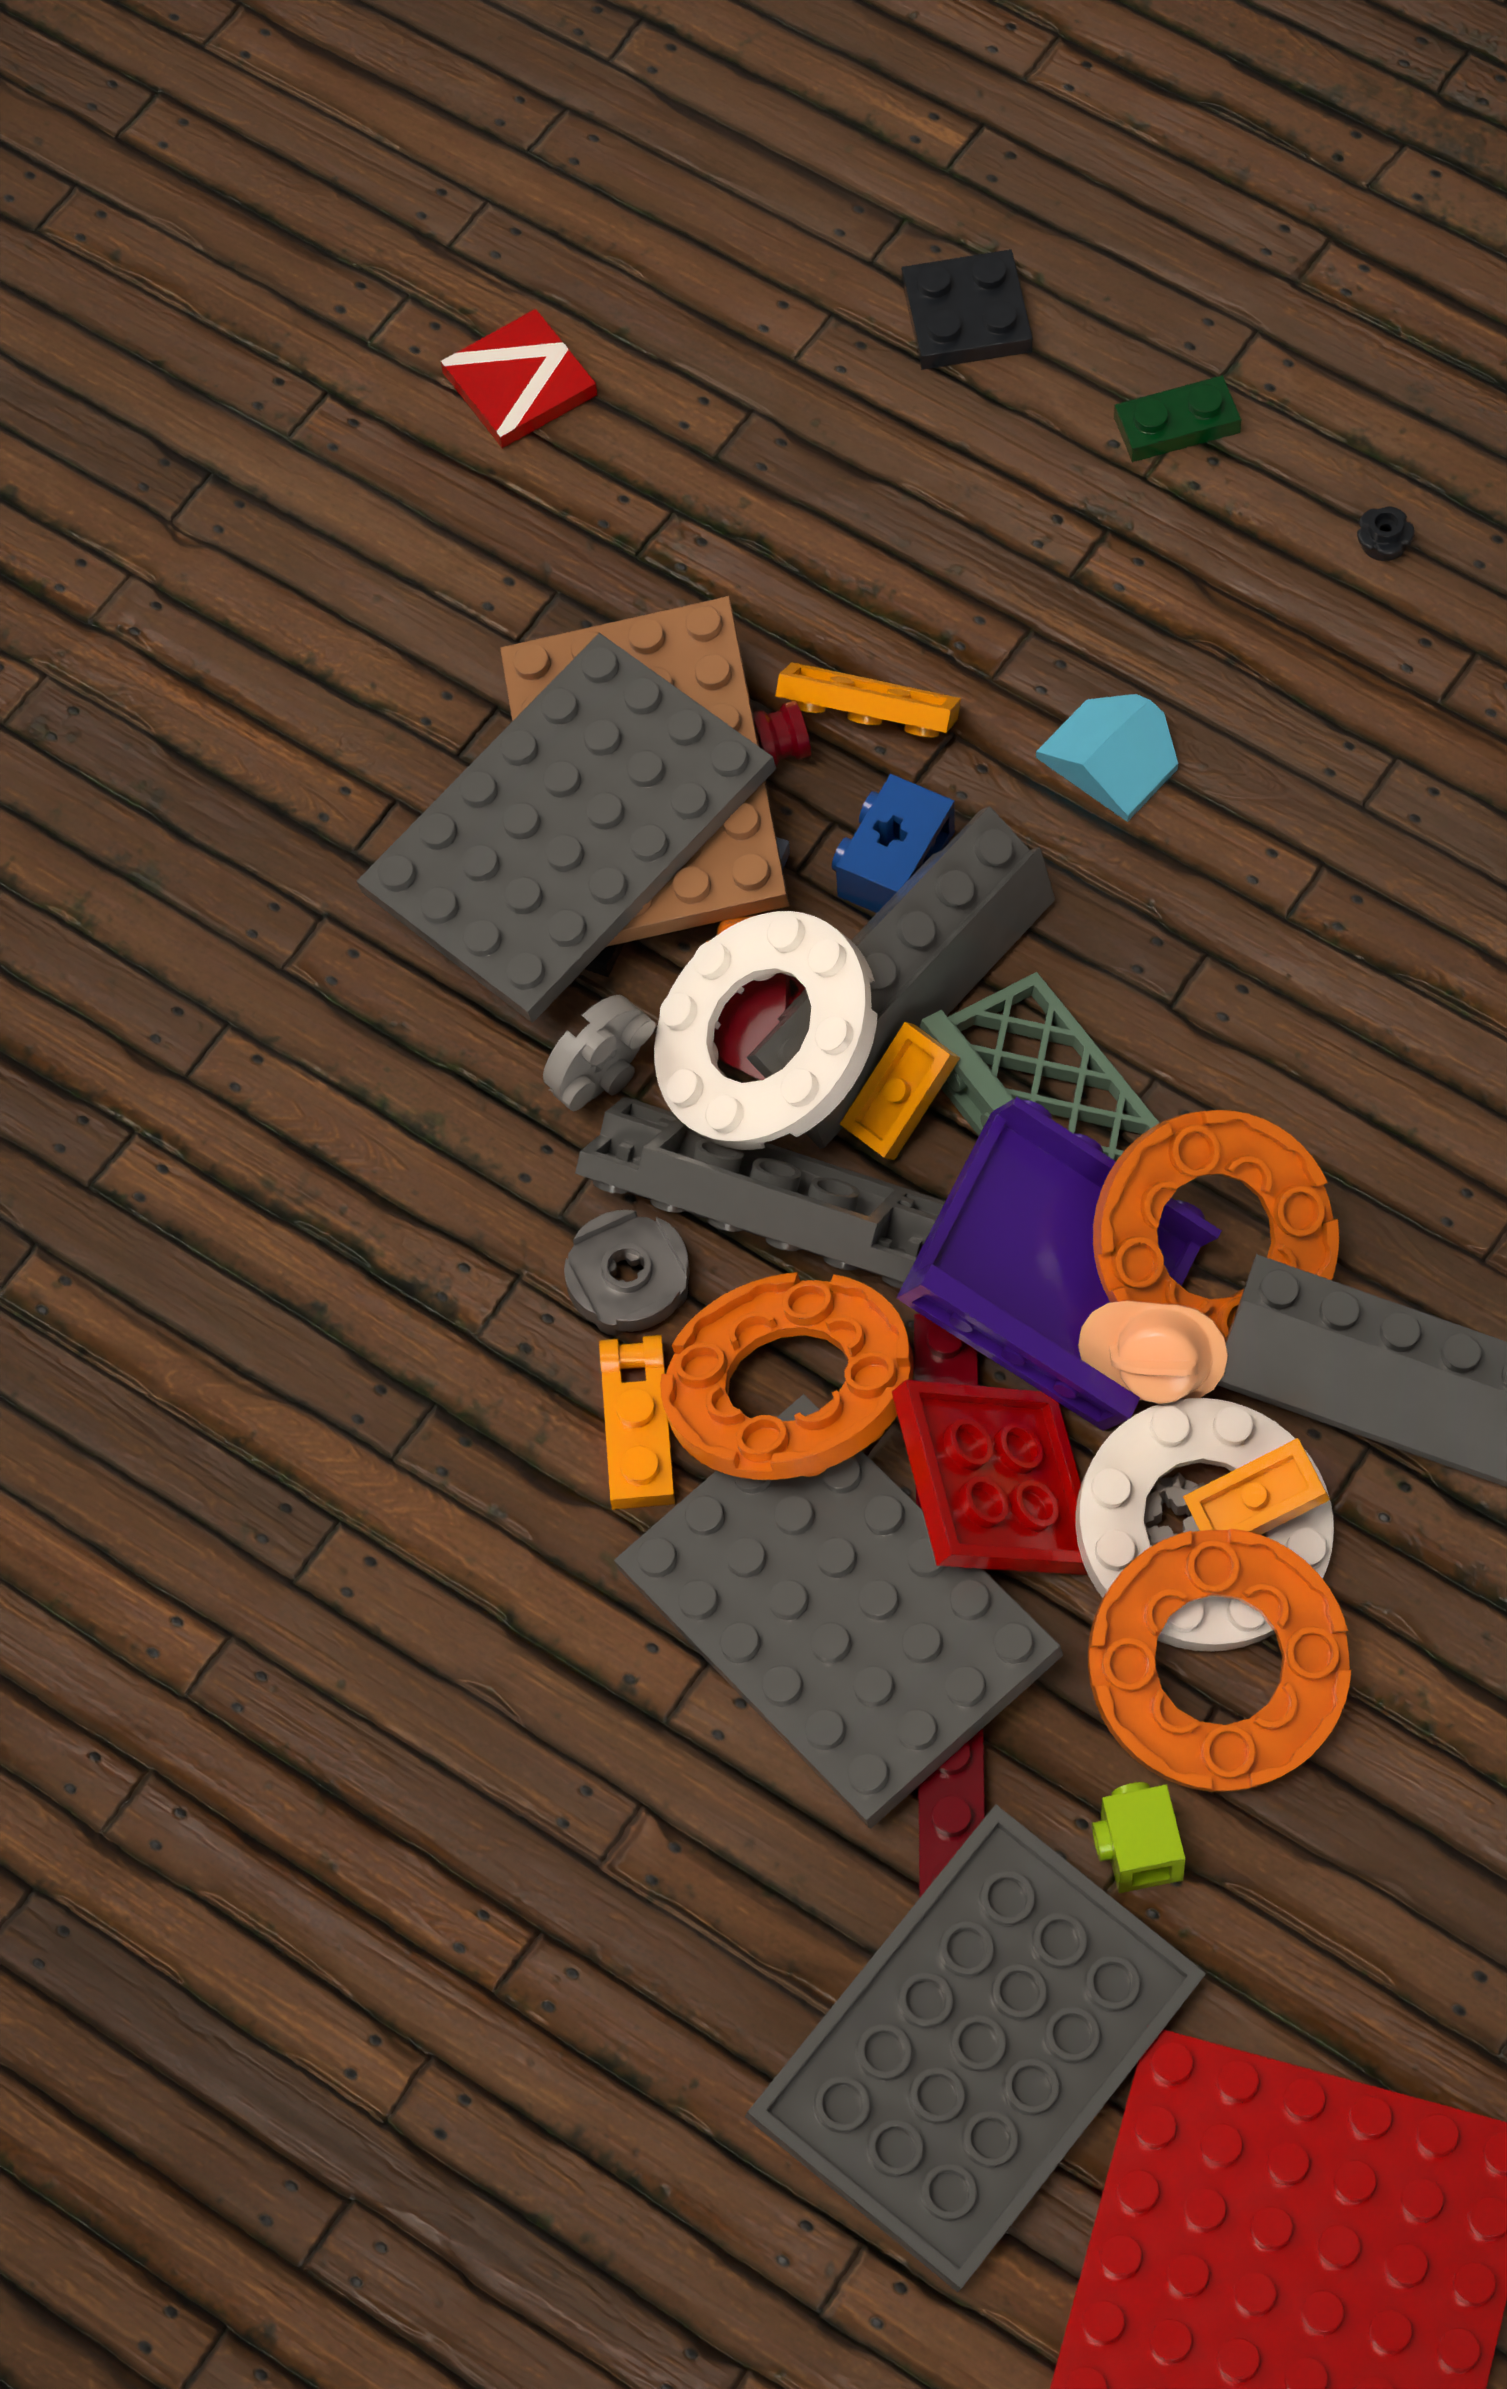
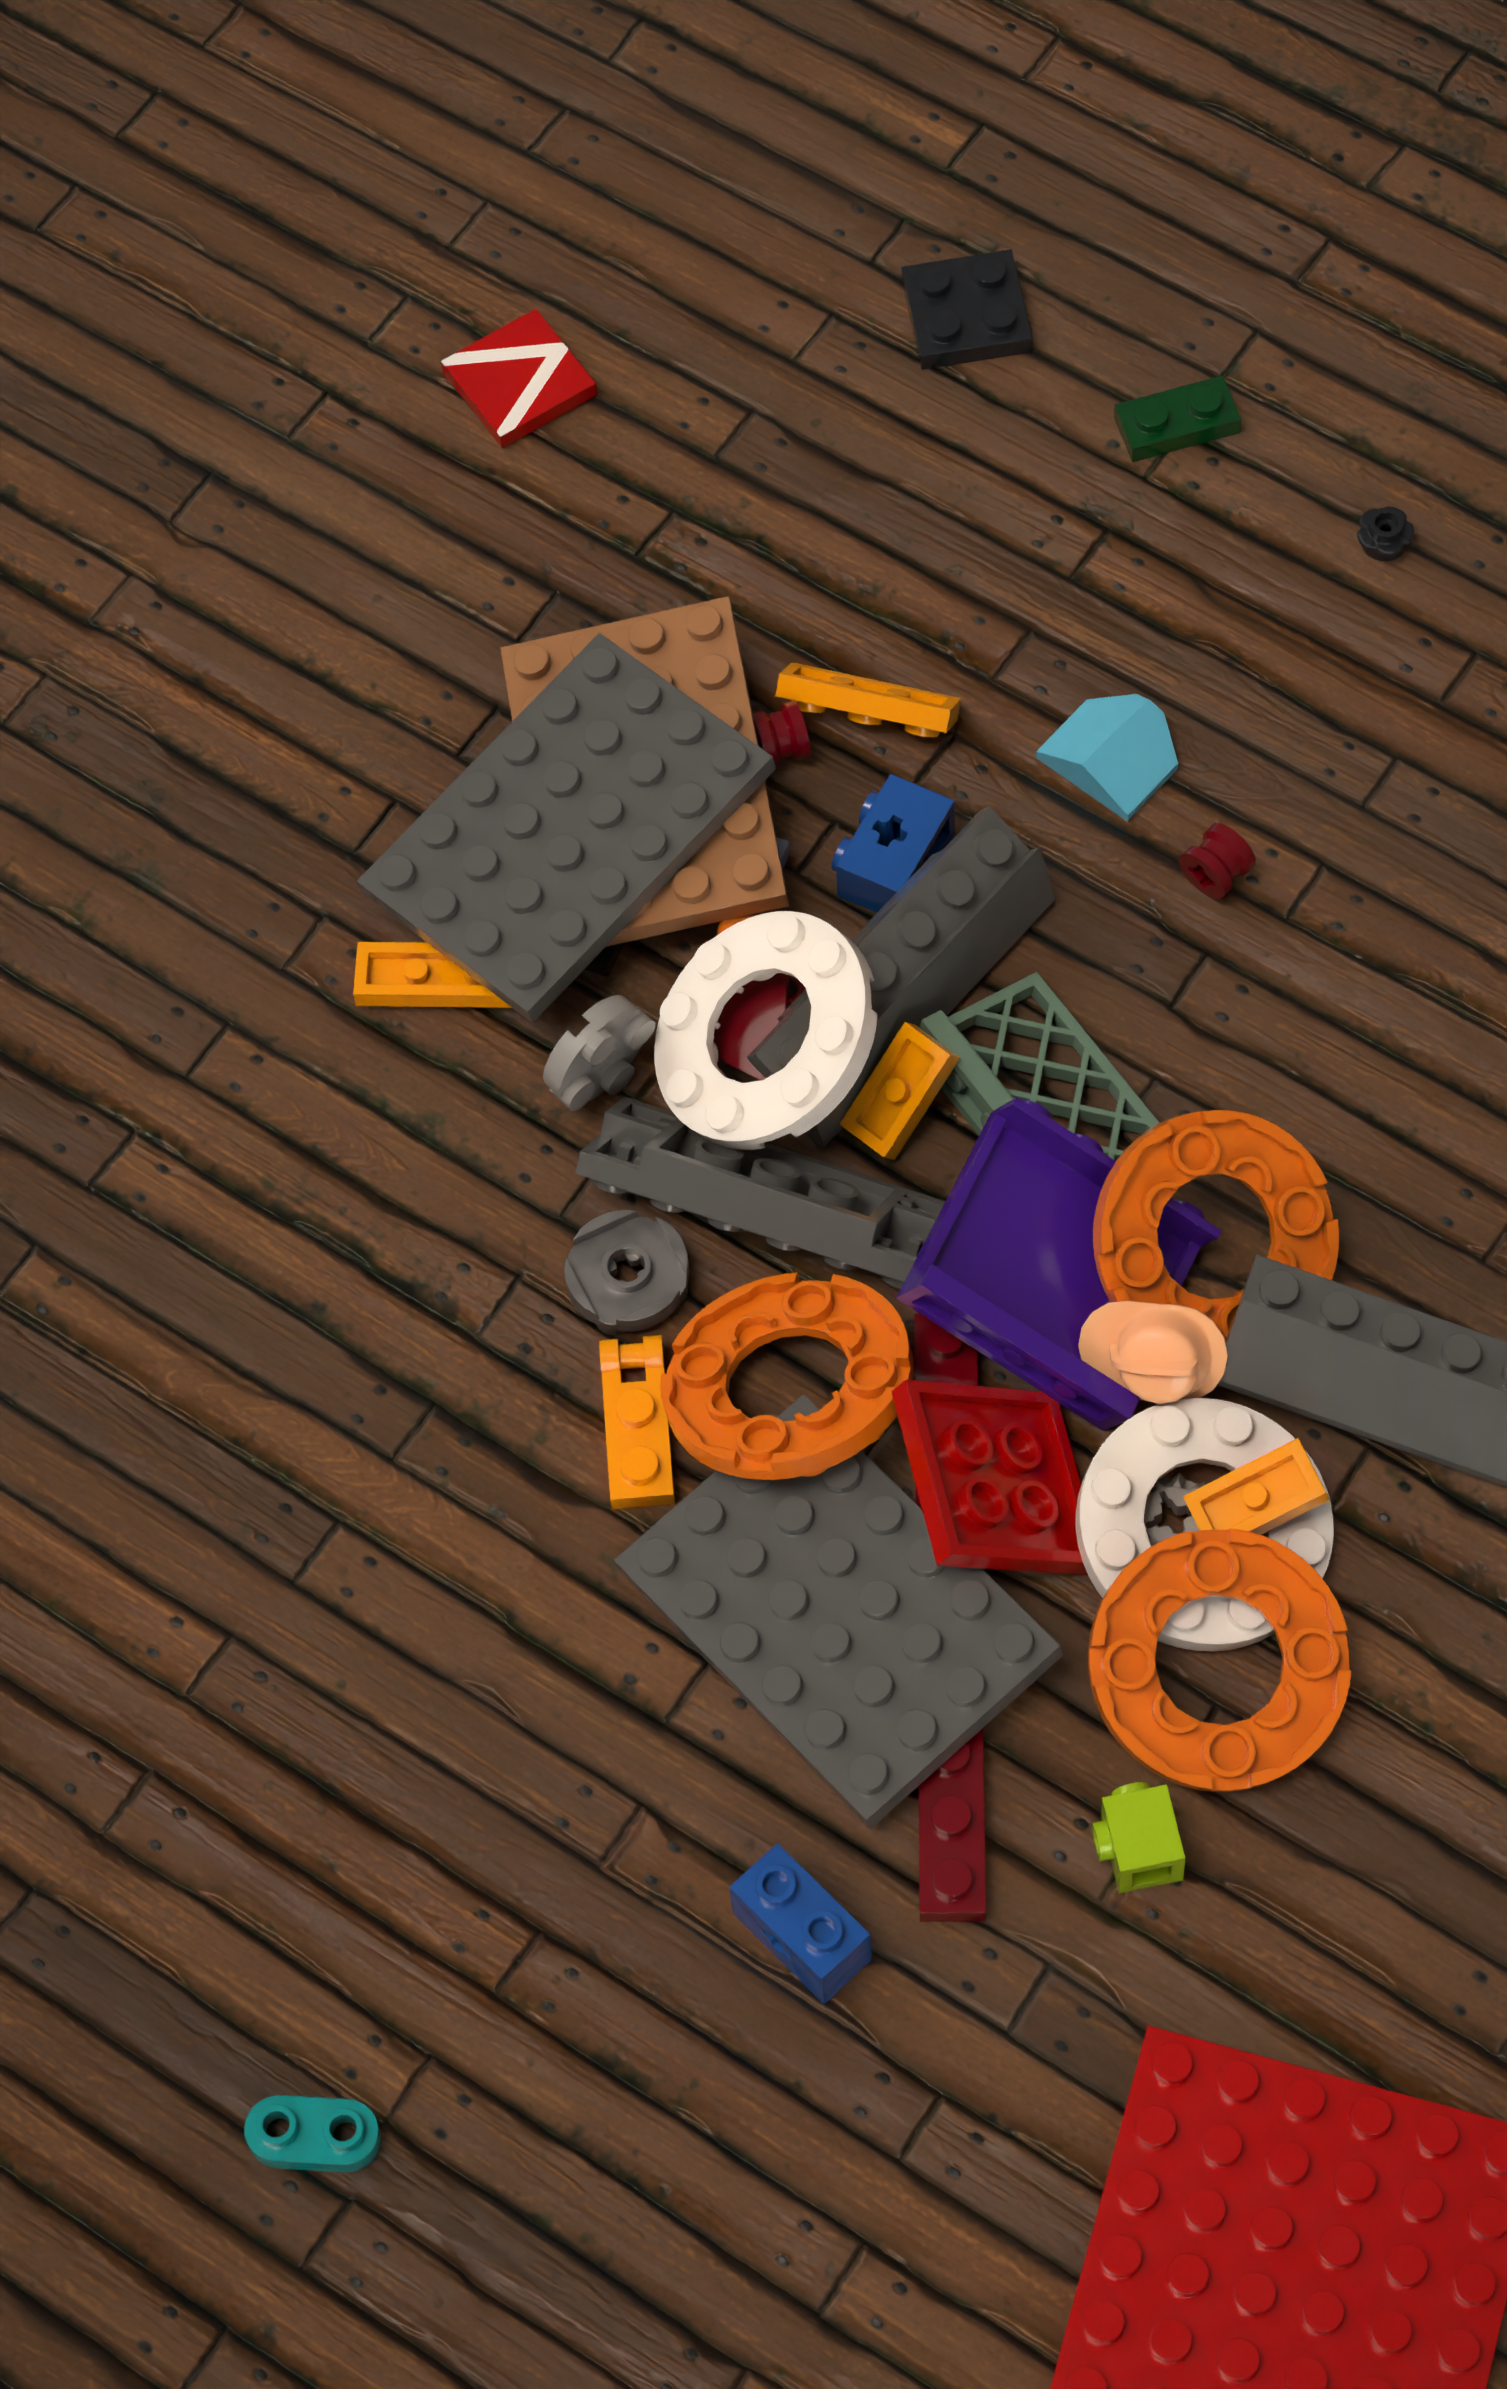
dark grey plate [745,1804,1206,2293] -> none
none -> teal plate [244,2095,381,2172]
none -> light orange plate [353,942,512,1008]
none -> blue brick [729,1843,872,2004]
none -> dark red wheel [1179,823,1256,899]

